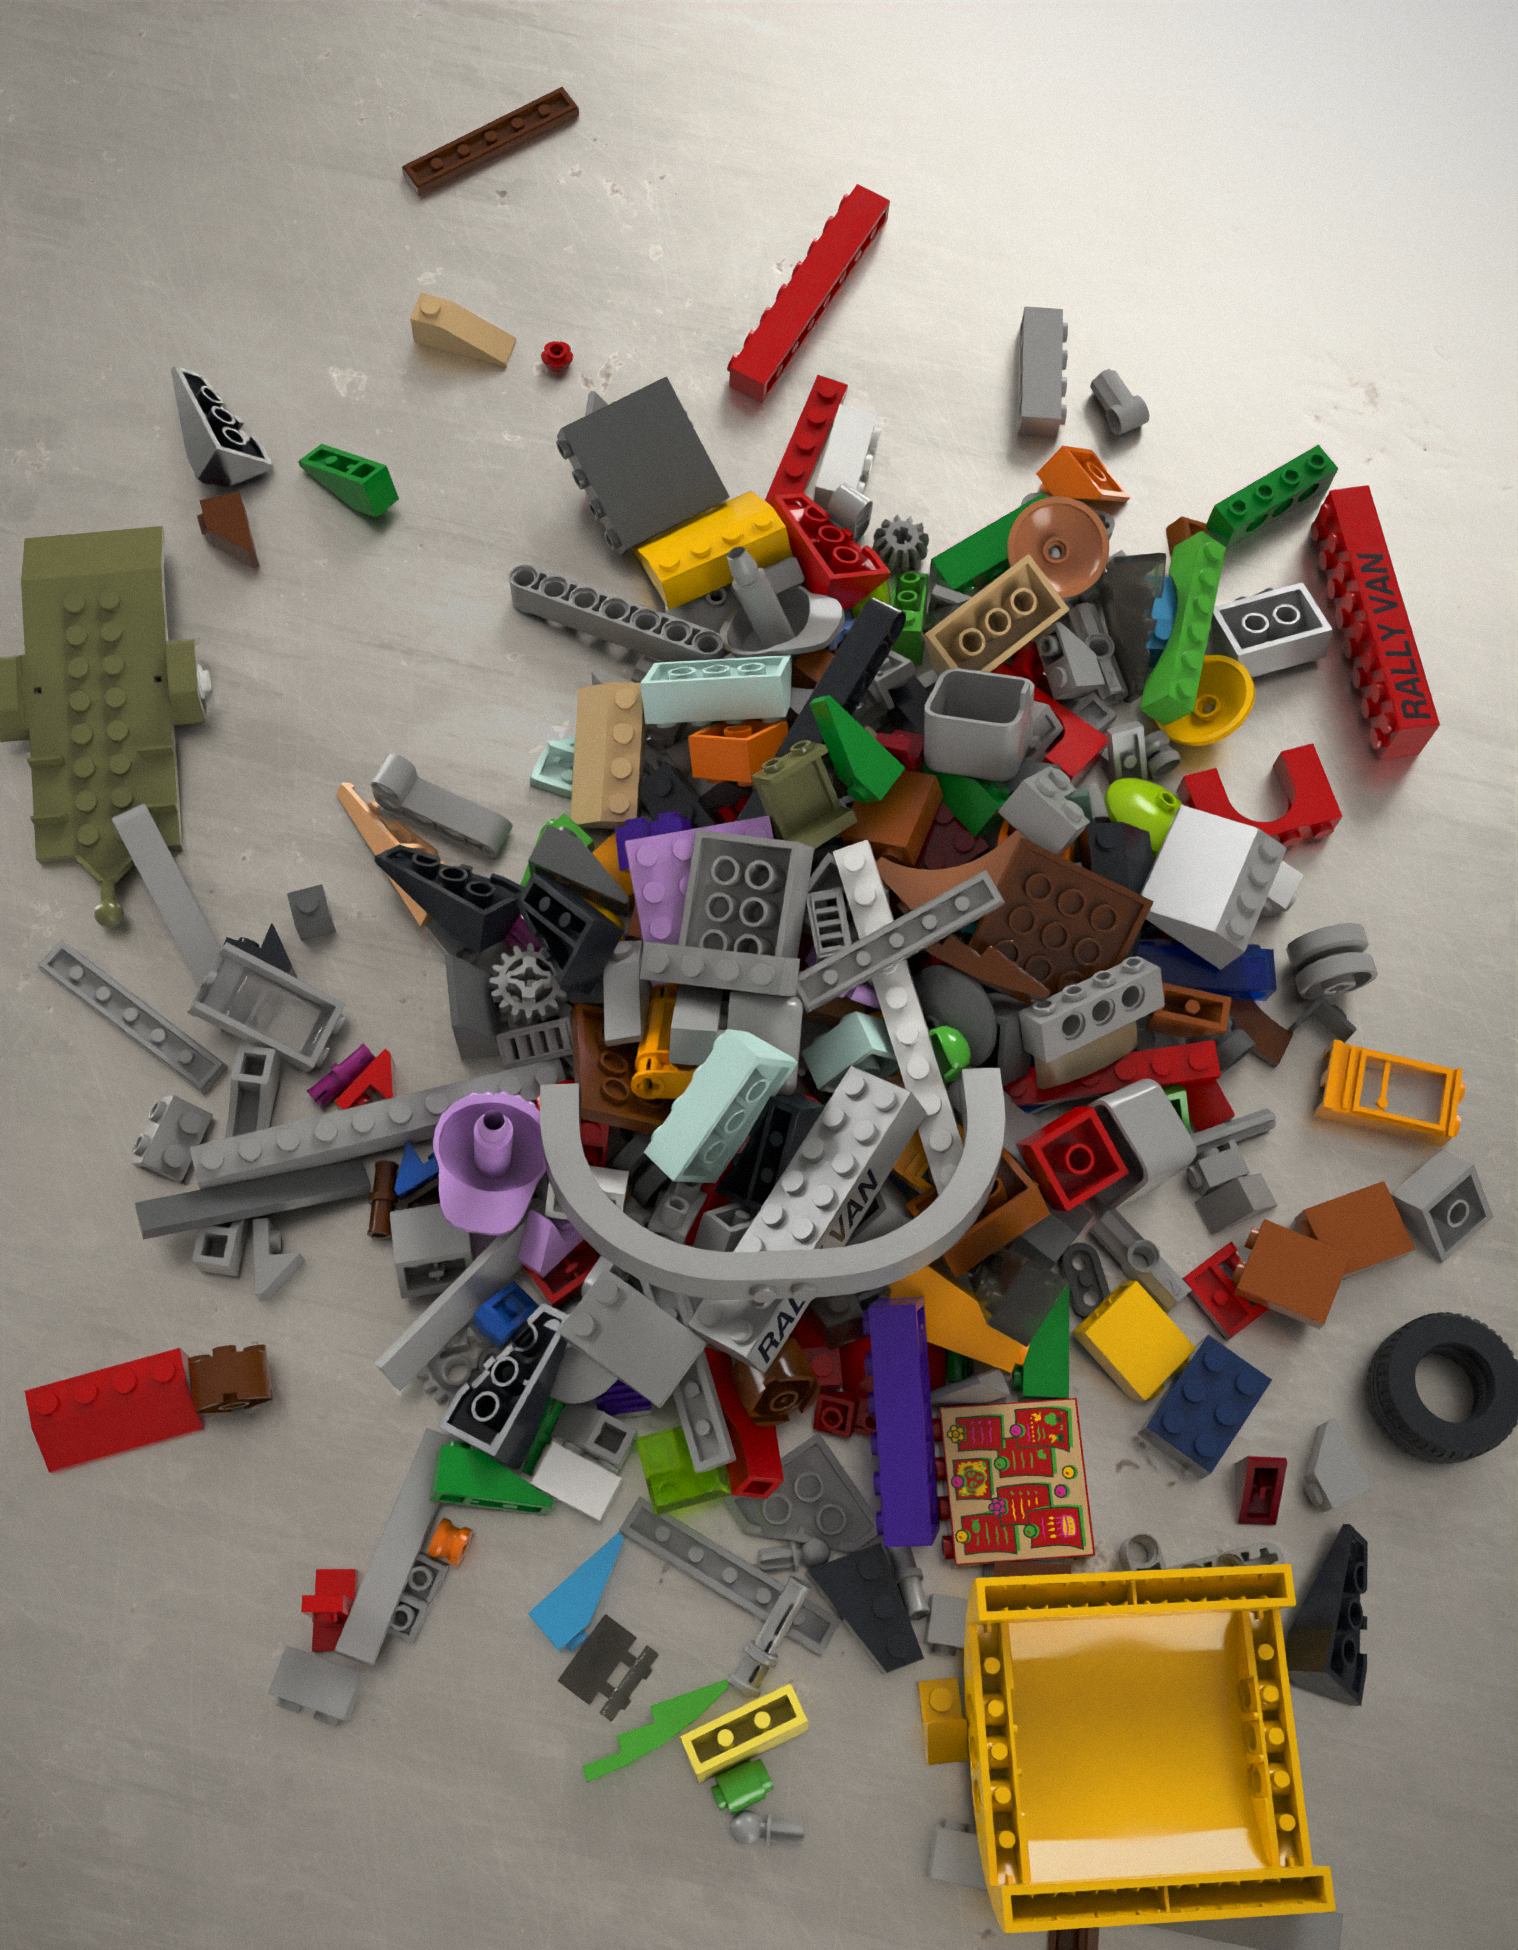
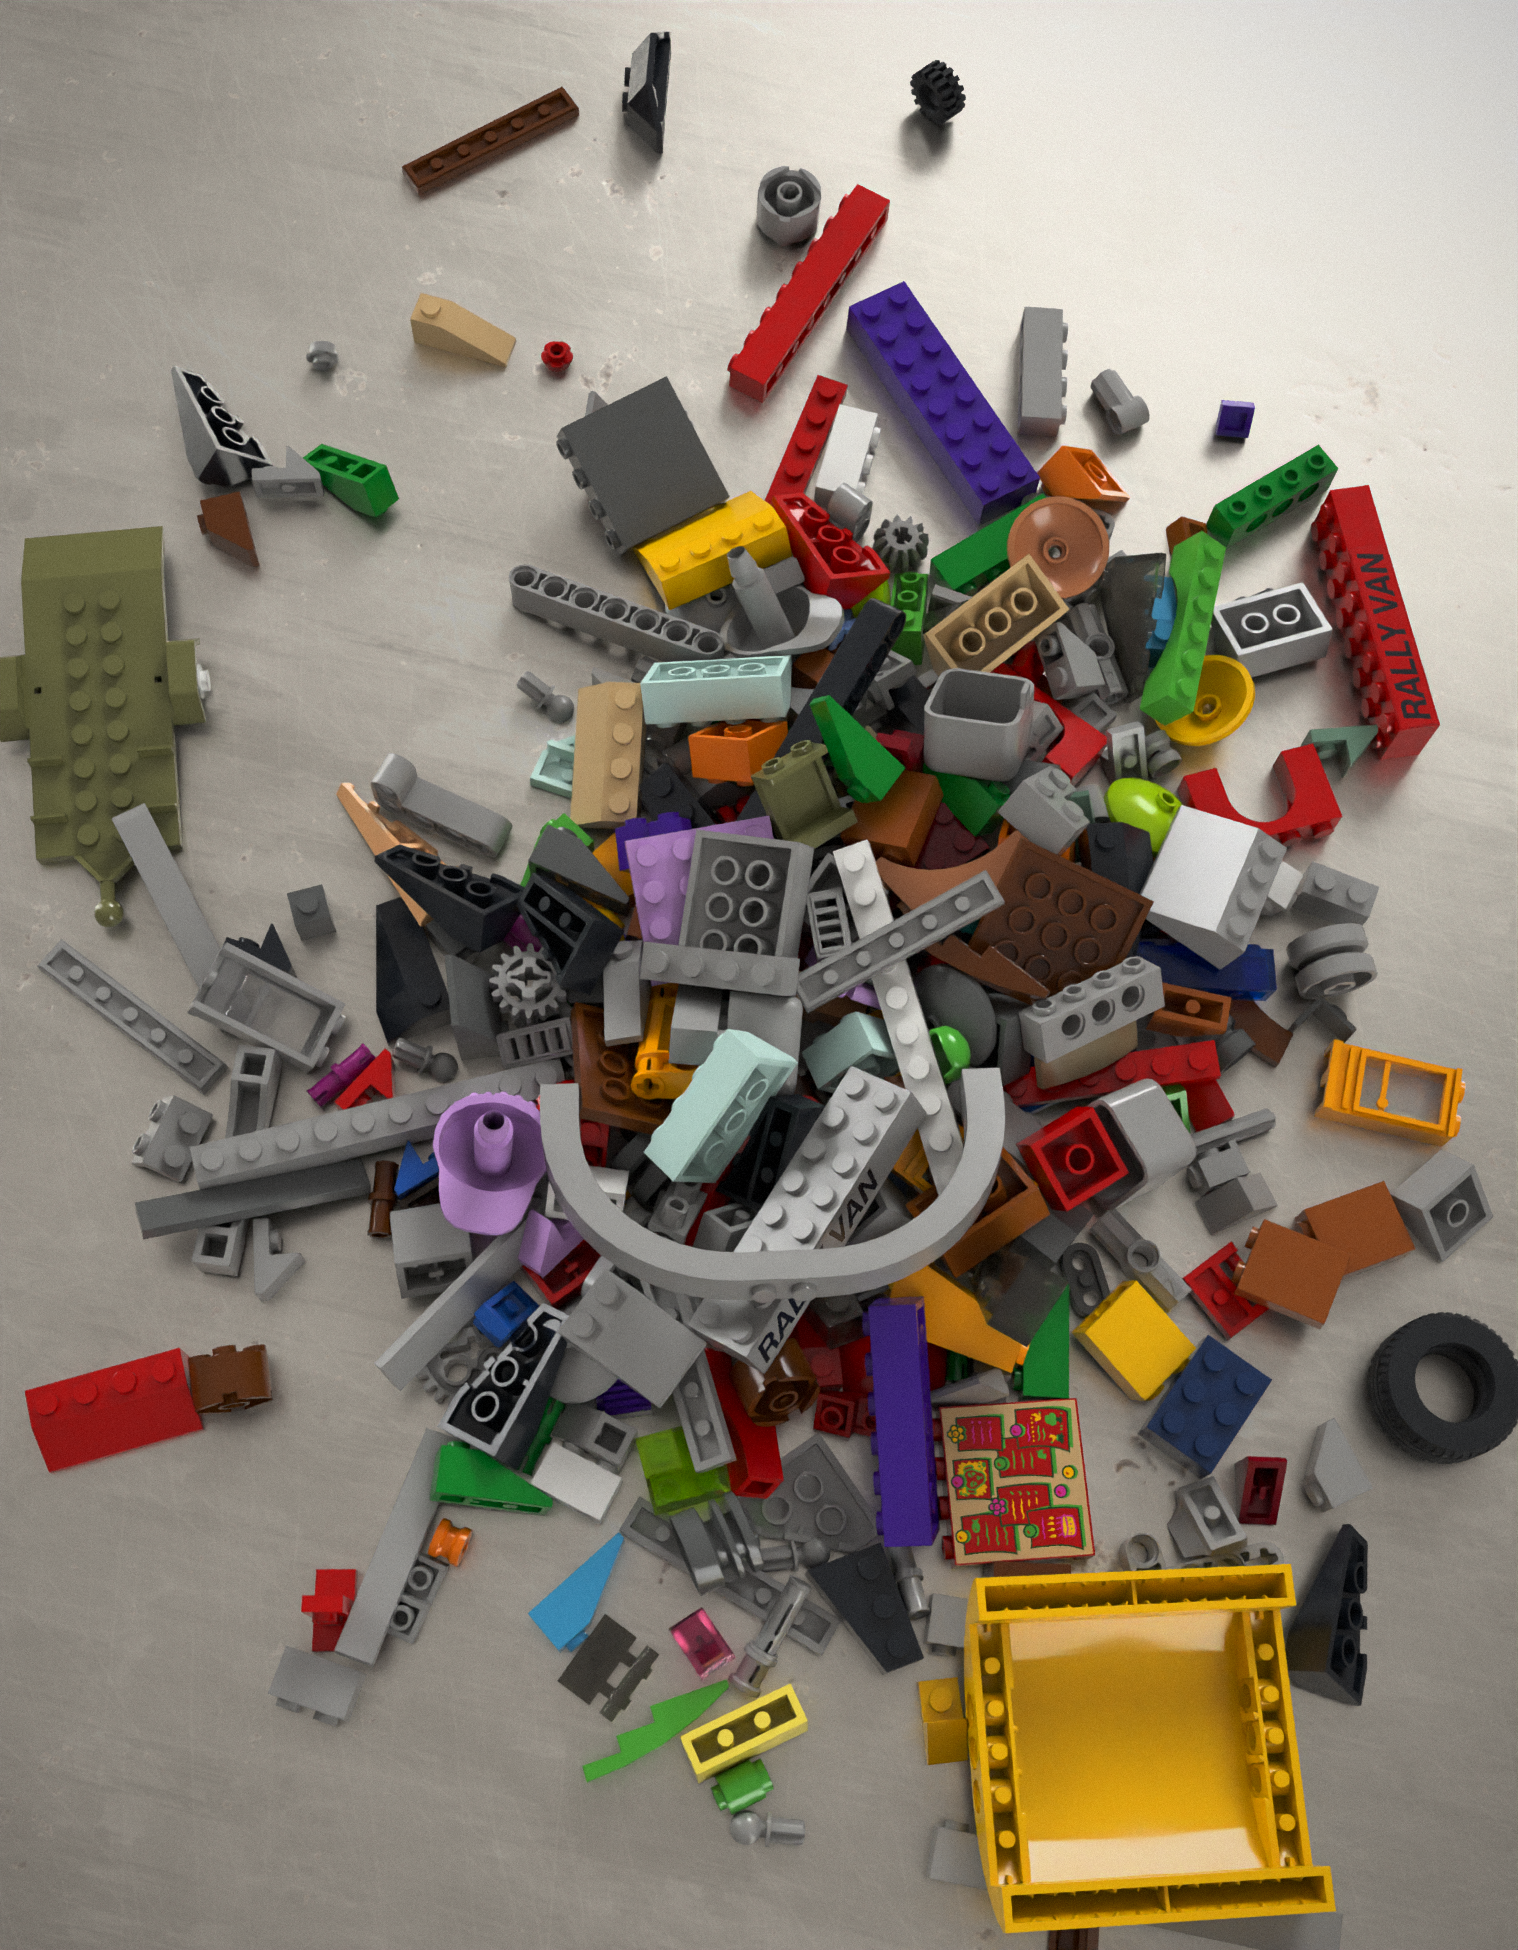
none -> light grey slope [252,446,324,498]
none -> light grey plate [306,341,339,370]
none -> black wedge [376,897,451,1046]
none -> light grey axle [392,1038,458,1082]
none -> light grey axle [517,671,574,722]
none -> black wedge [622,31,671,153]
none -> dark grey wheel [669,1490,764,1596]
none -> clear pink slope [669,1607,736,1683]
none -> light grey brick [757,166,821,246]
none -> dark purple brick [846,281,1040,526]
none -> black tyre [910,60,966,125]
none -> light grey slope [1167,1476,1248,1558]
none -> dark purple tile [1215,400,1255,438]
none -> light grey brick [1292,861,1379,926]
none -> sand green slope [1301,725,1378,778]

